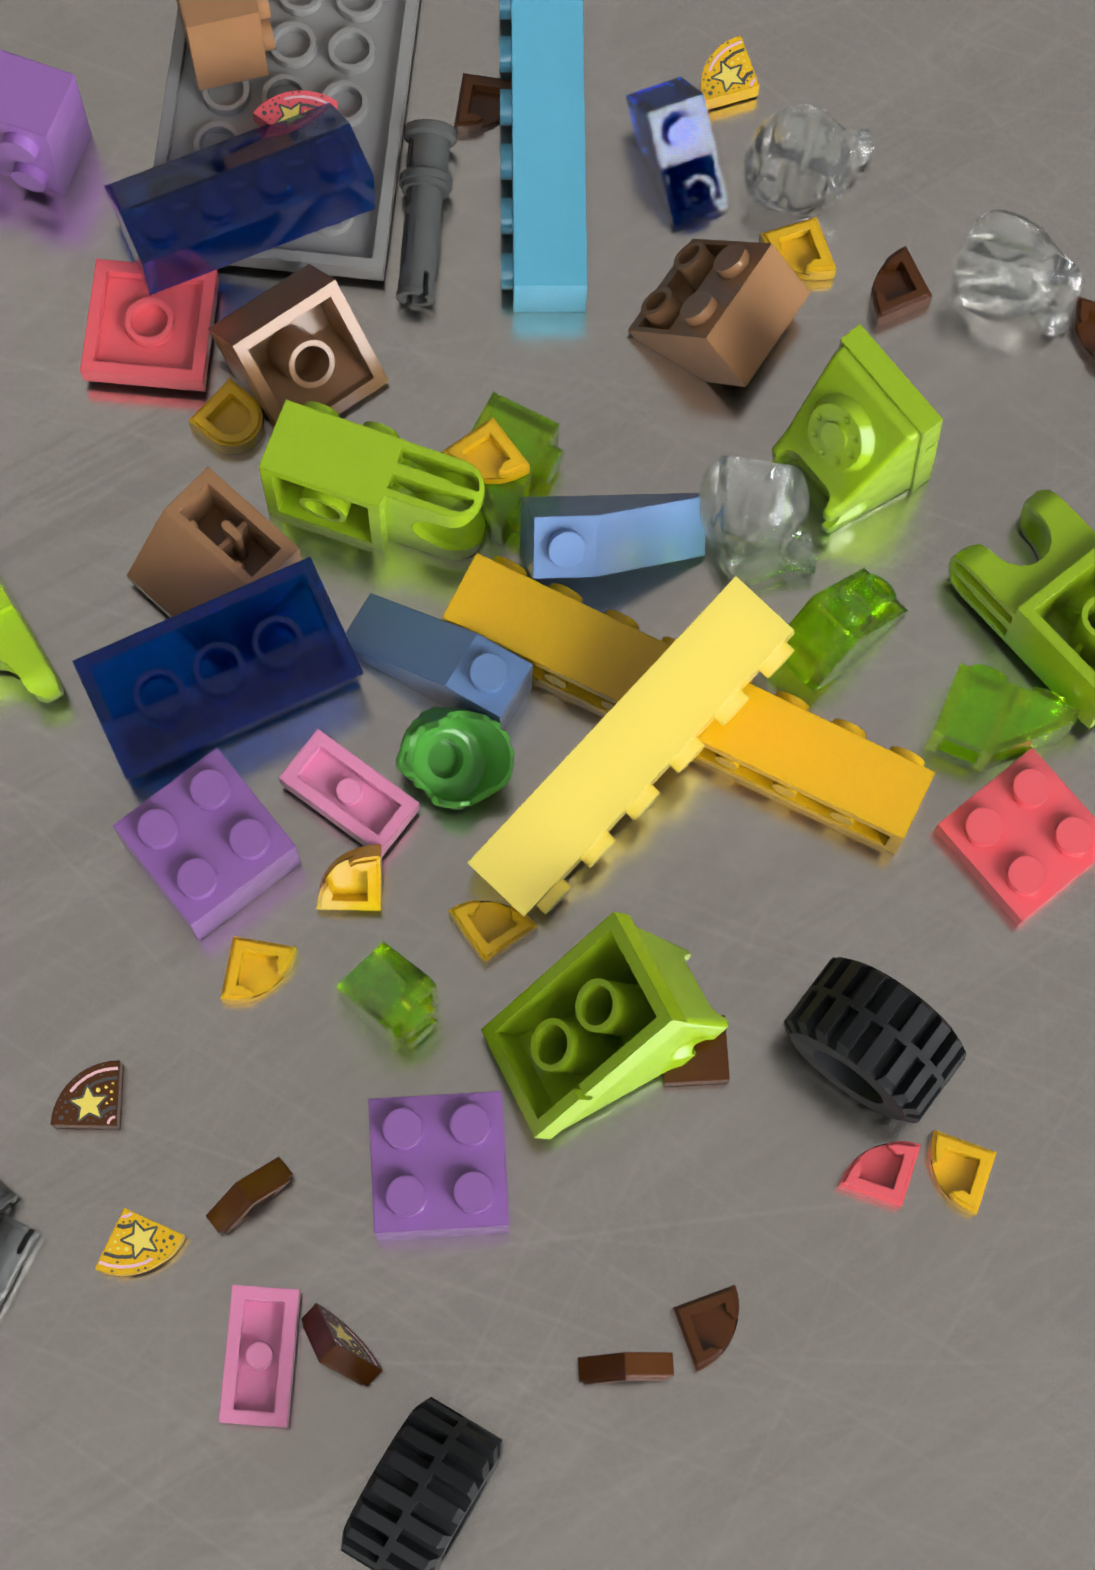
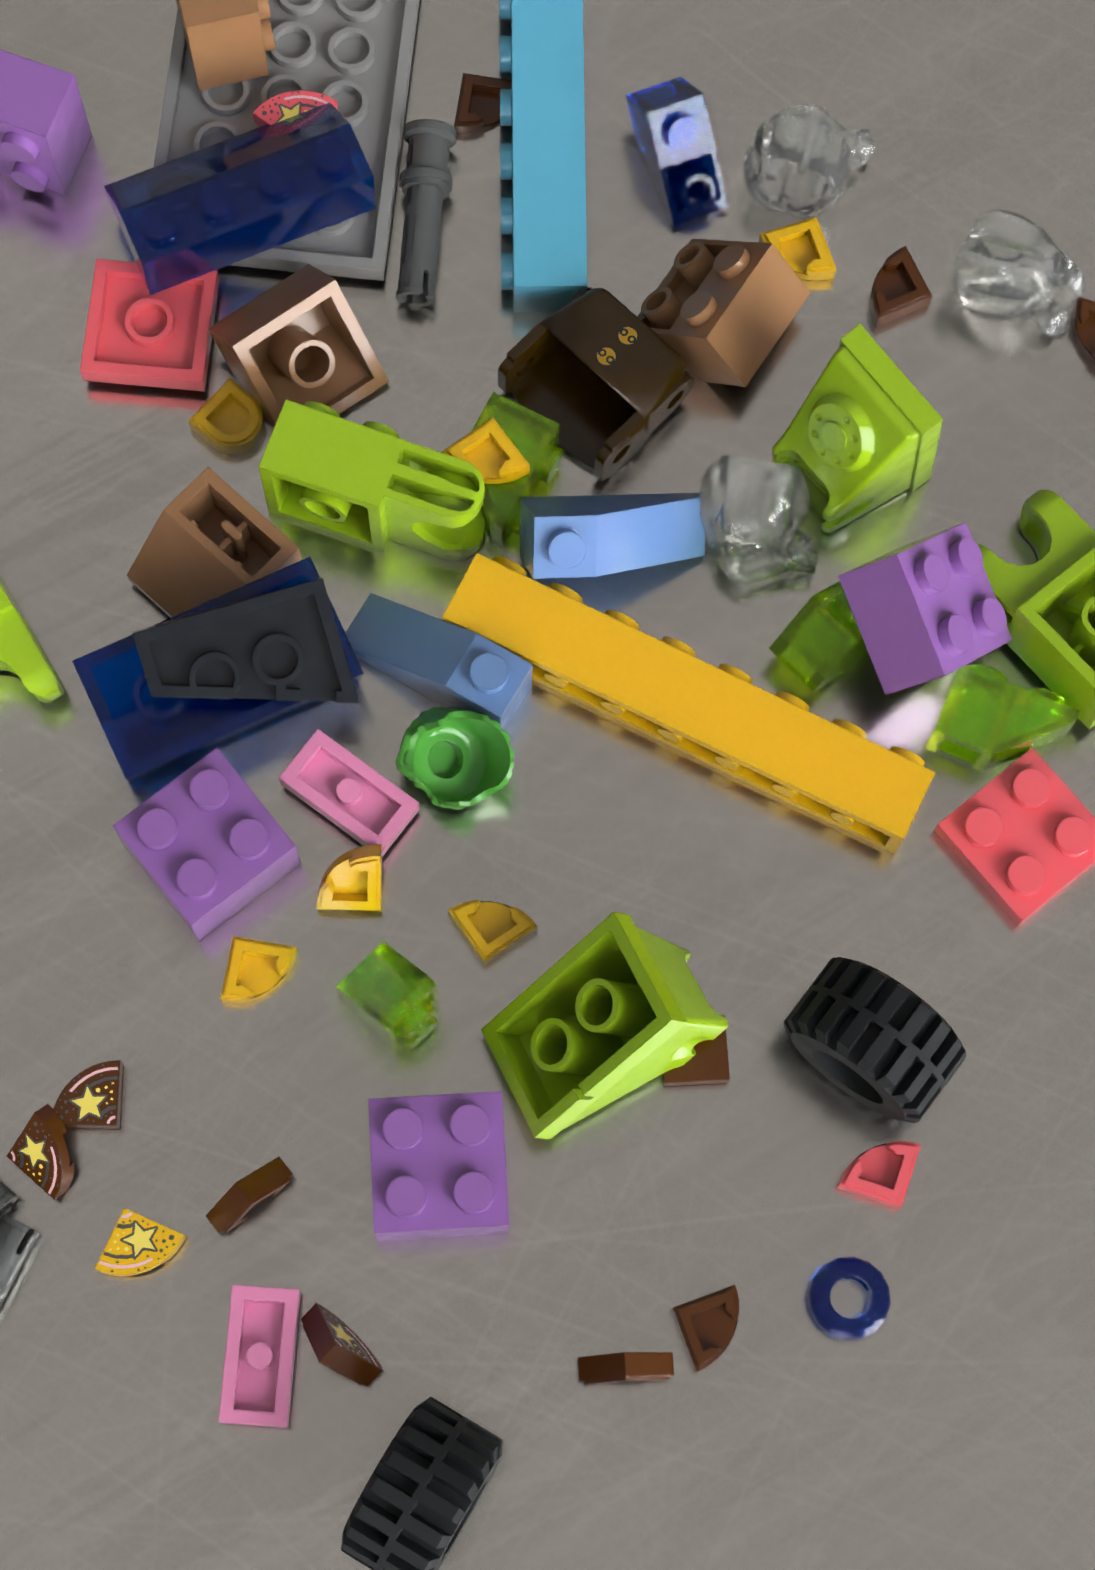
light yellow brick [467,576,795,917] -> none
yellow tile [699,35,760,111] -> none
yellow tile [928,1130,997,1217] -> none
none -> reddish brown tile [6,1104,75,1200]
none -> black wing [132,577,359,703]
none -> dark brown piece [498,287,695,481]
none -> clear blue piece [808,1257,891,1340]
none -> medium lavender brick [838,522,1012,695]

